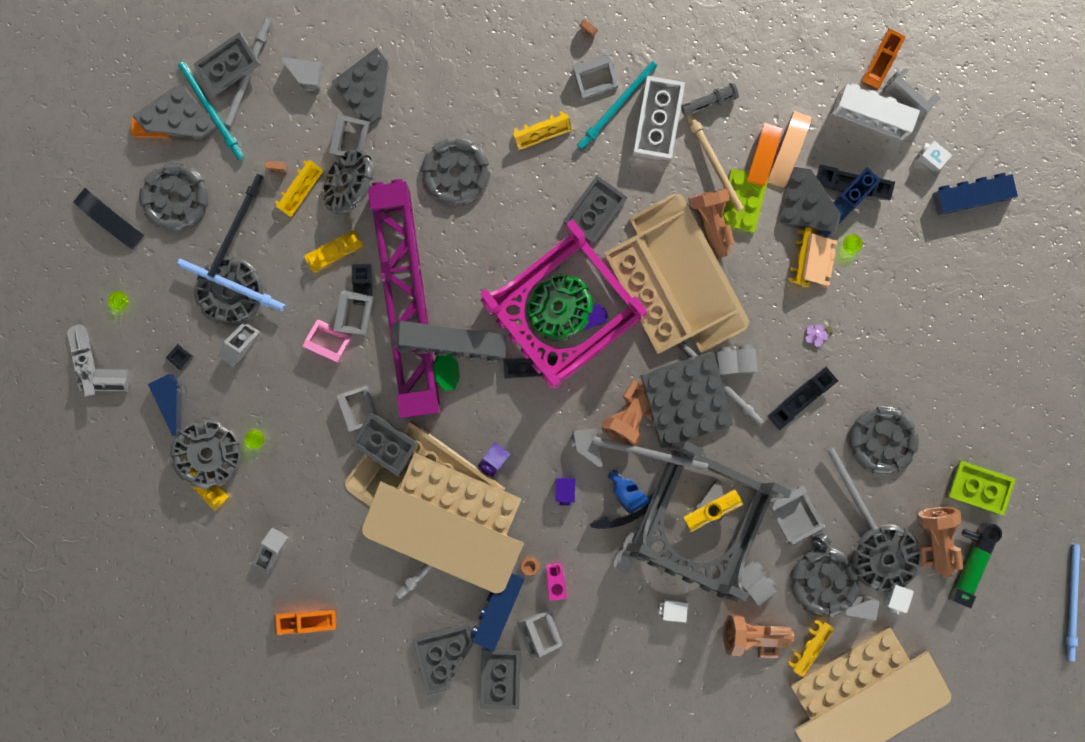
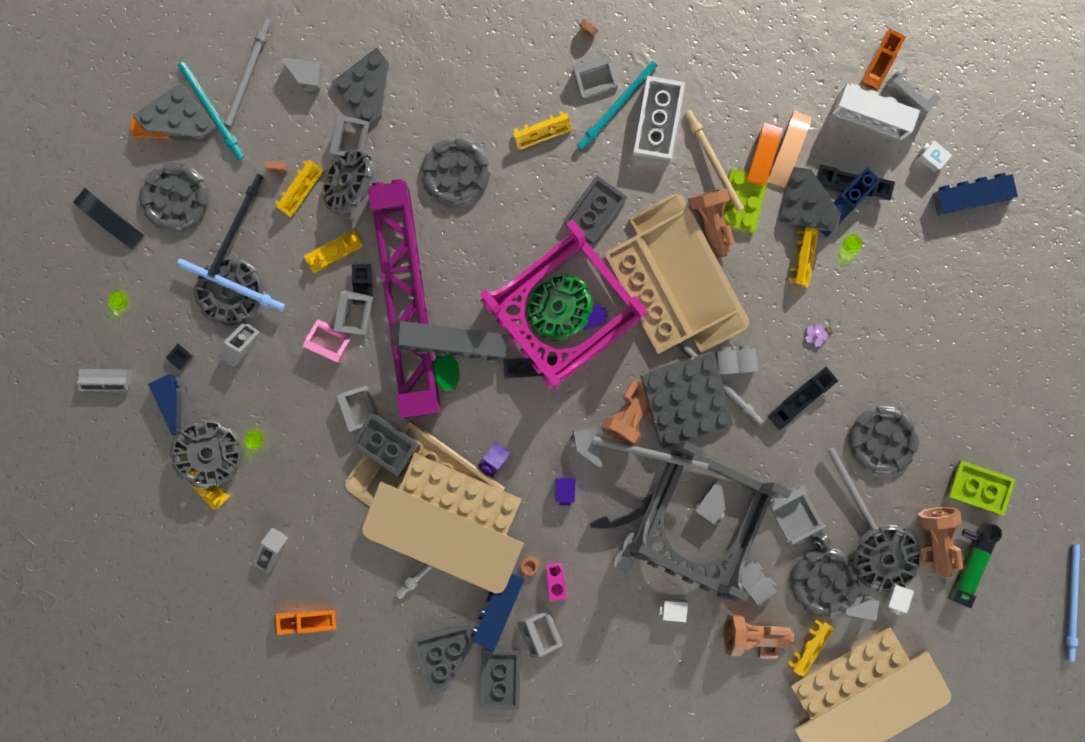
light grey piece [67,324,96,397] -> none
dark grey plate [194,32,261,97] -> none
blue piece [608,469,649,514] -> none
dark grey pin [681,82,739,116] -> none
yellow piece [683,489,743,532] -> none
light nougat piece [802,234,837,286] -> none

